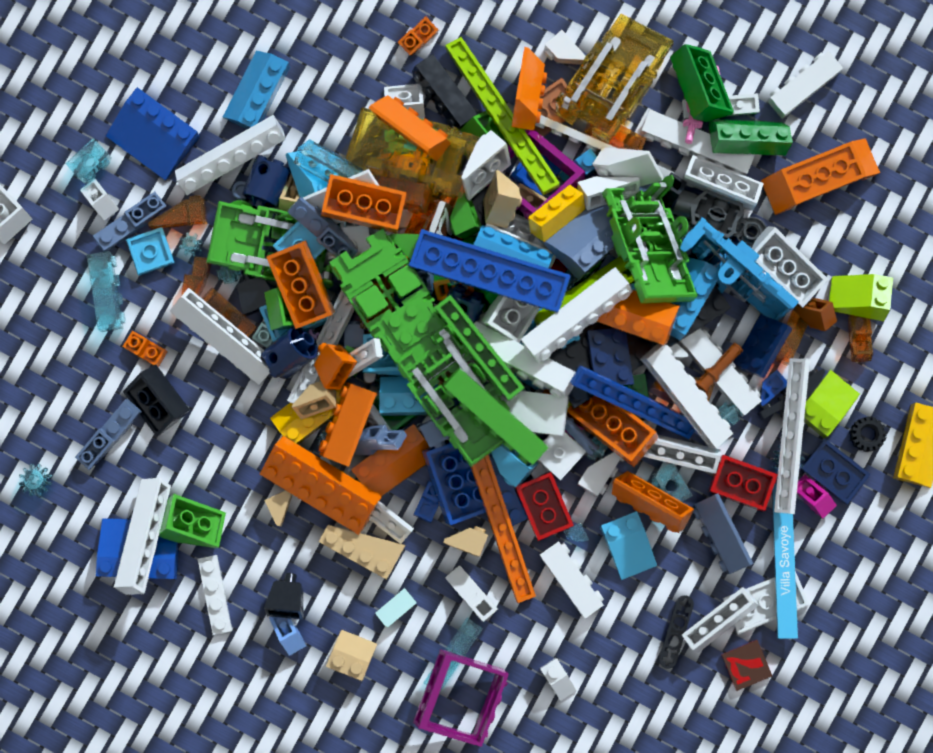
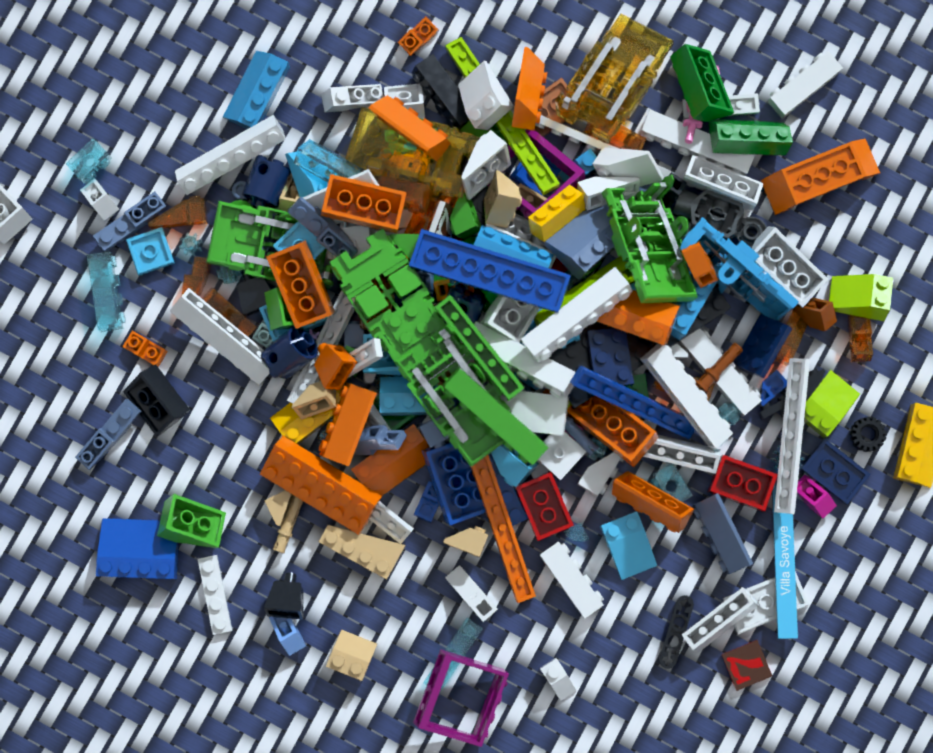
clear light blue gear [19,464,52,496] -> none
blue slope [106,87,200,181] -> none
white brick [114,478,171,595] -> none
light aqua slope [375,588,417,628] -> none
white slope [544,30,587,65] -> none
none -> tan pin [273,495,303,554]
none -> white slope [321,84,383,112]
none -> white slope [458,61,514,130]
none -> orange slope [681,242,718,288]

